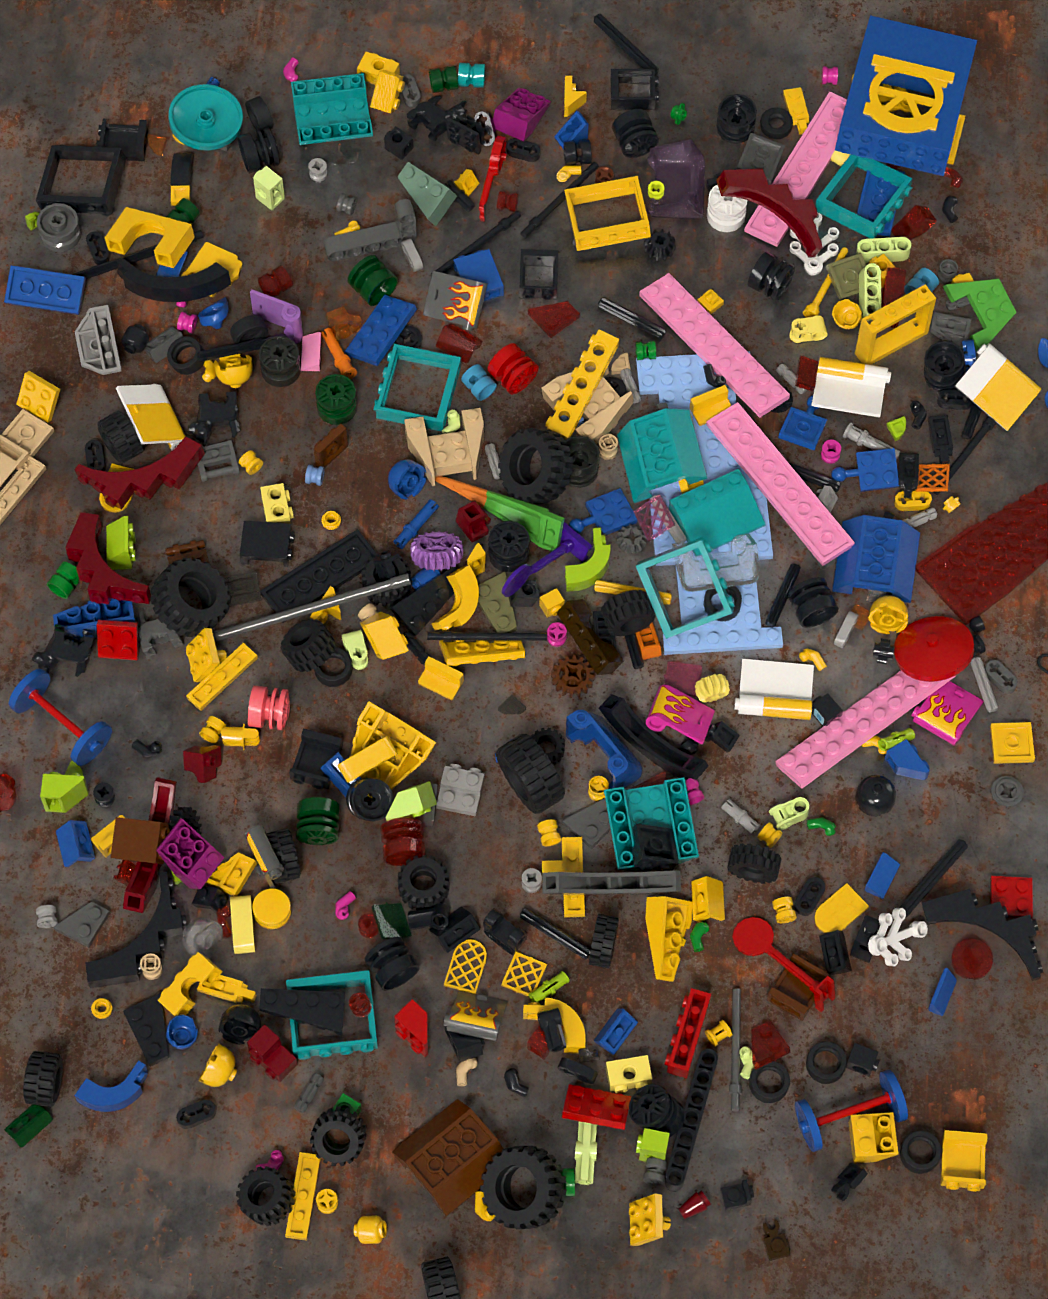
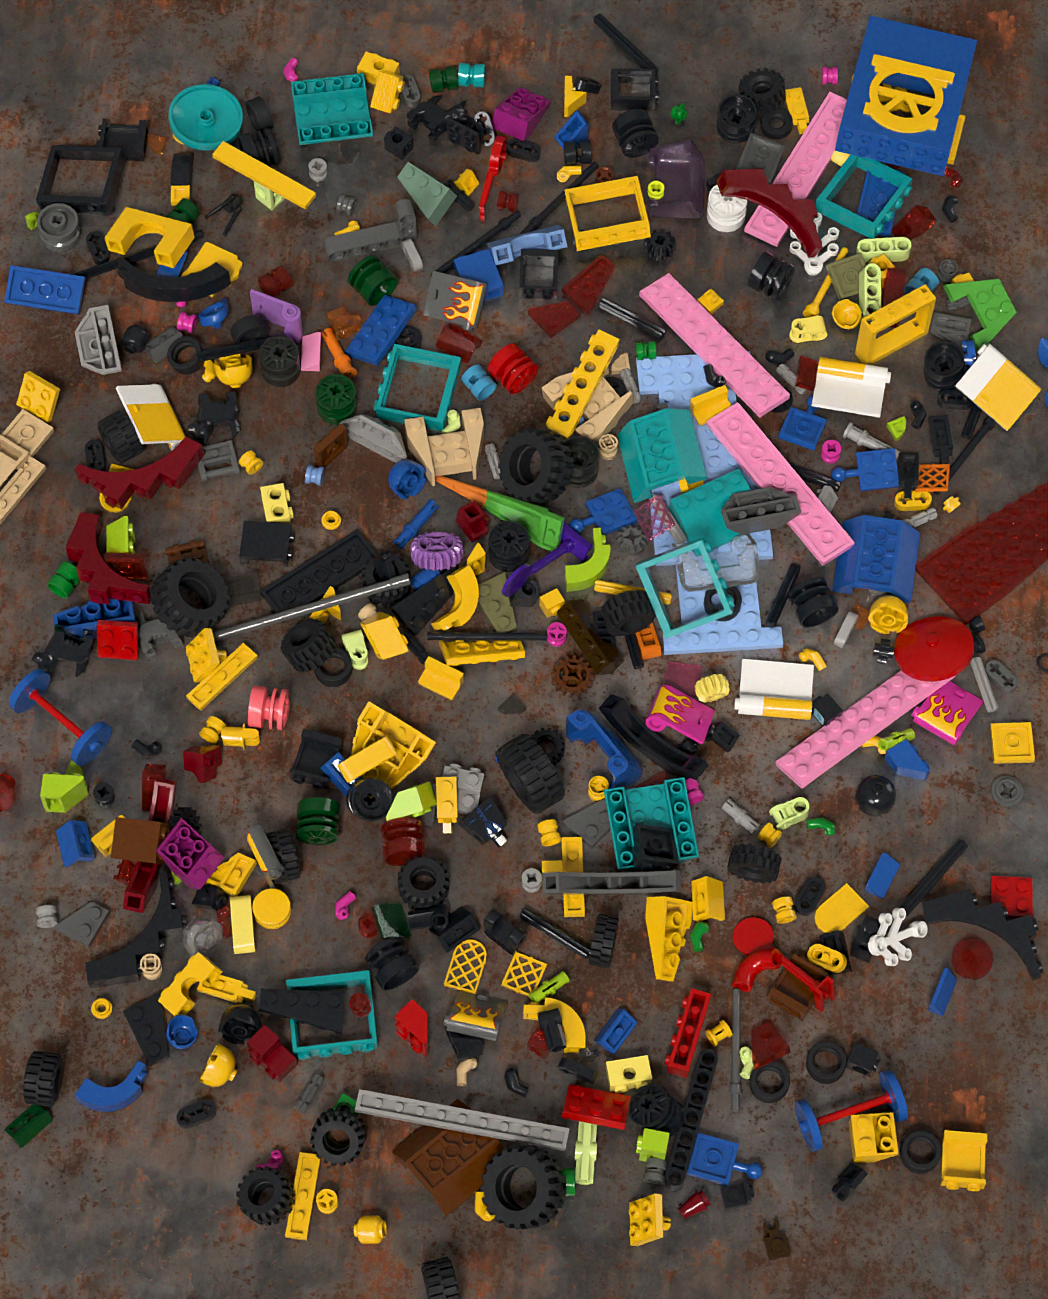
none -> clear red tile [104,552,148,579]
none -> clear red slope [142,764,166,811]
none -> black plant [205,194,242,236]
none -> yellow tile [212,141,316,210]
none -> light grey wedge [339,415,407,463]
none -> light grey plate [355,1089,570,1151]
none -> yellow hinge [436,777,458,834]
none -> black torso [458,796,507,848]
none -> medium blue arch [487,224,567,265]
none -> clear red wing [562,254,615,315]
none -> black beam [573,76,602,94]
none -> blue plate [687,1133,763,1186]
none -> dark grey wedge [721,487,802,535]
none -> red cylinder [732,949,782,992]
none -> black tyre [739,68,786,114]
none -> black arm [765,348,795,365]
none -> yellow plate [807,944,847,973]

